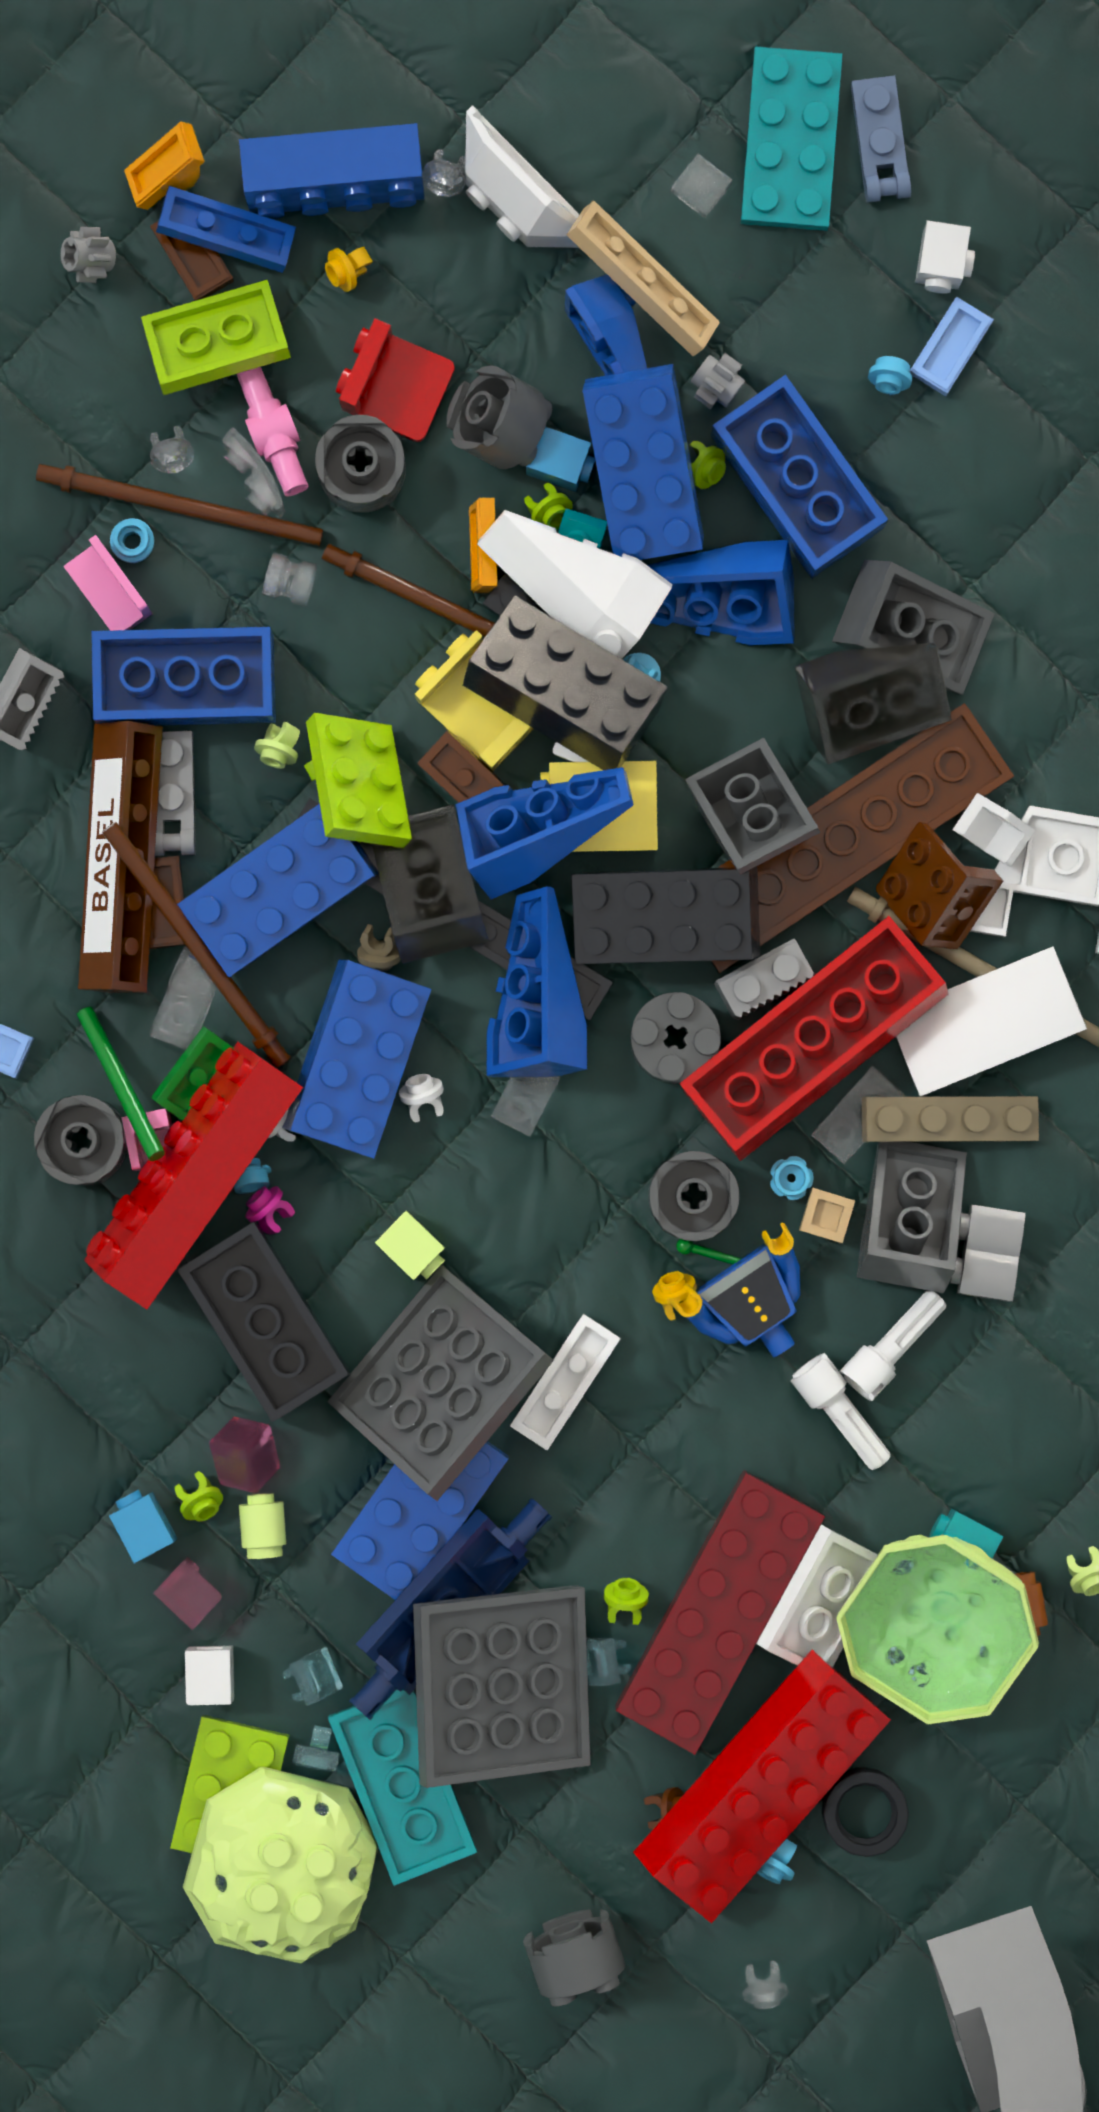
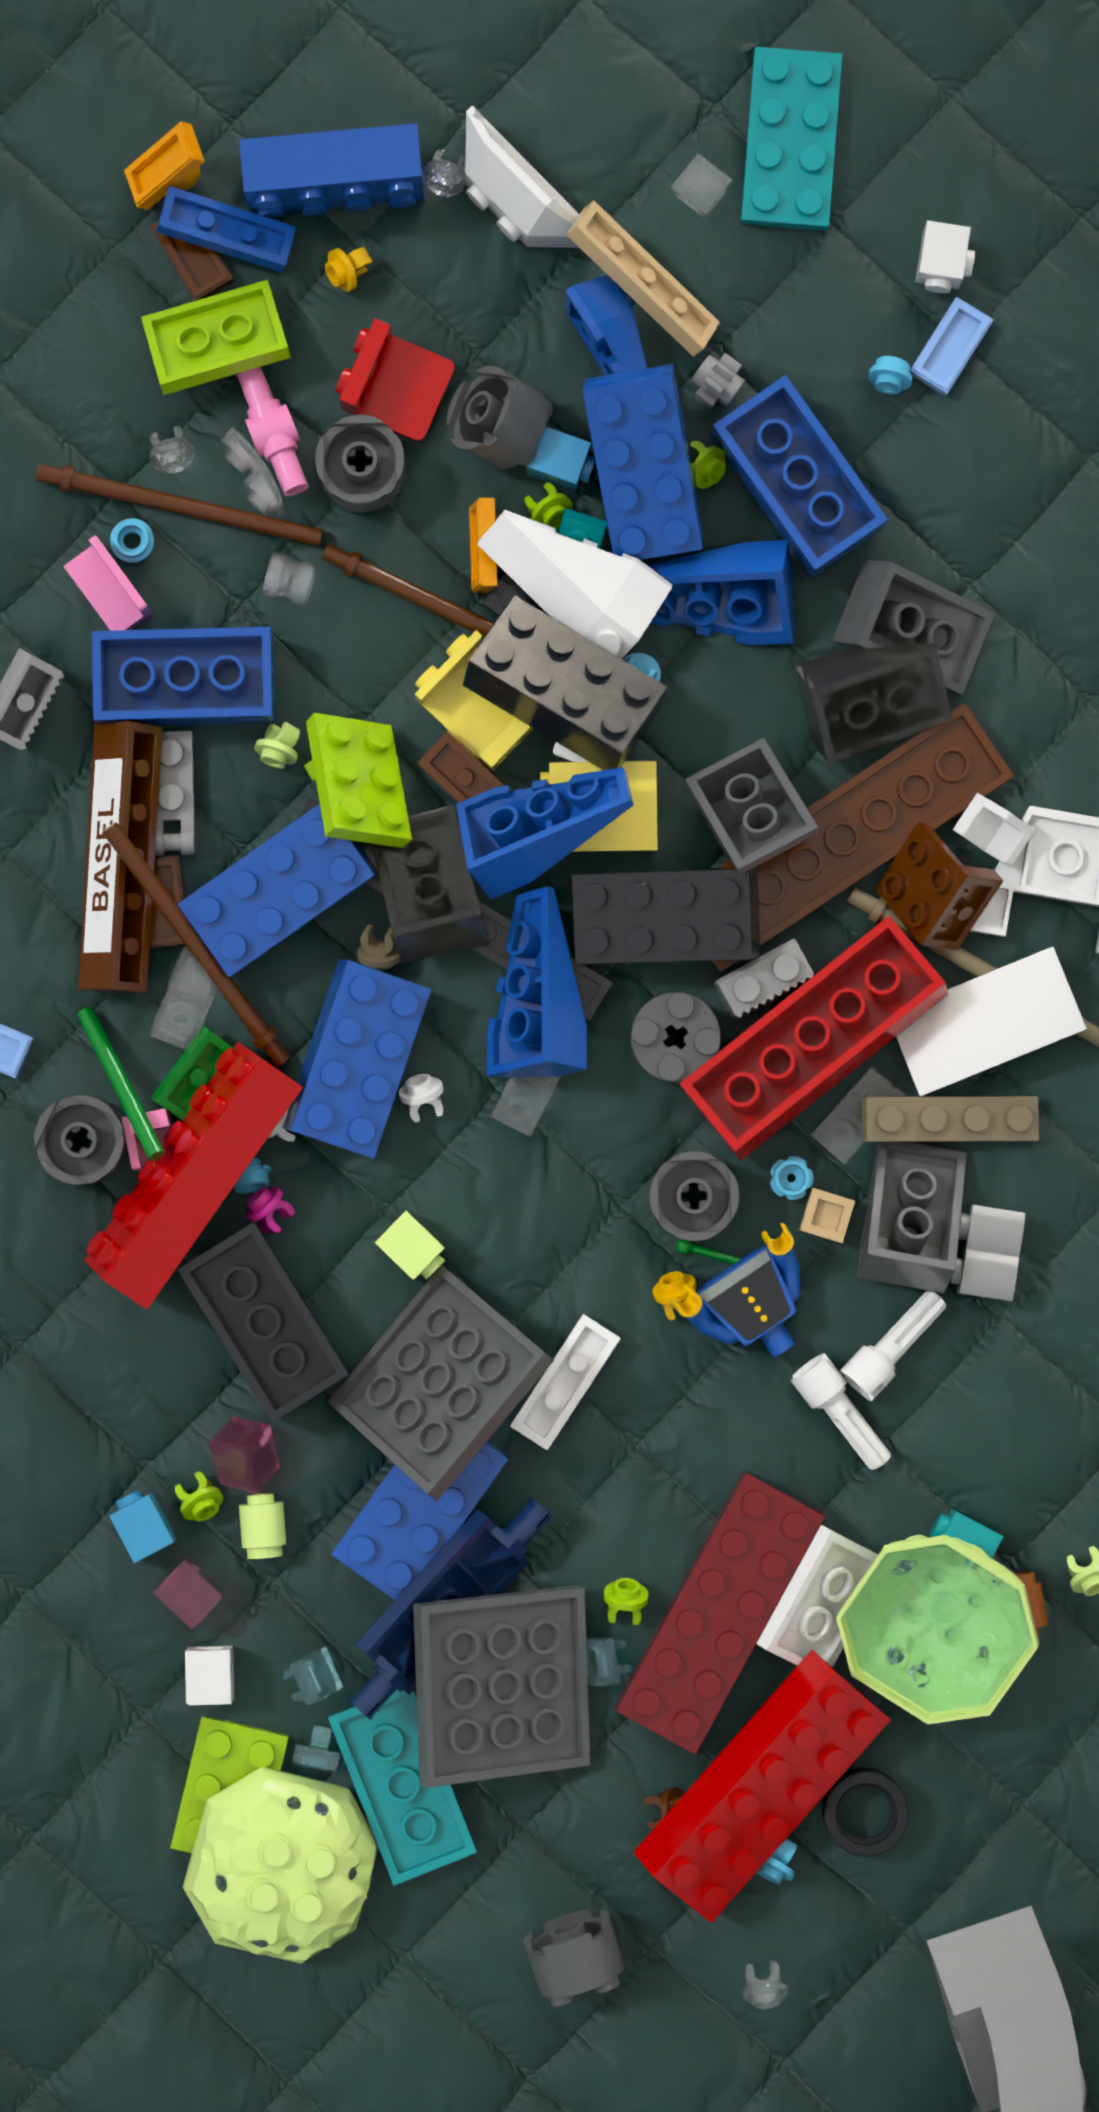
light grey gear [61,227,116,283] -> none
sand blue plate [850,75,911,203] -> none

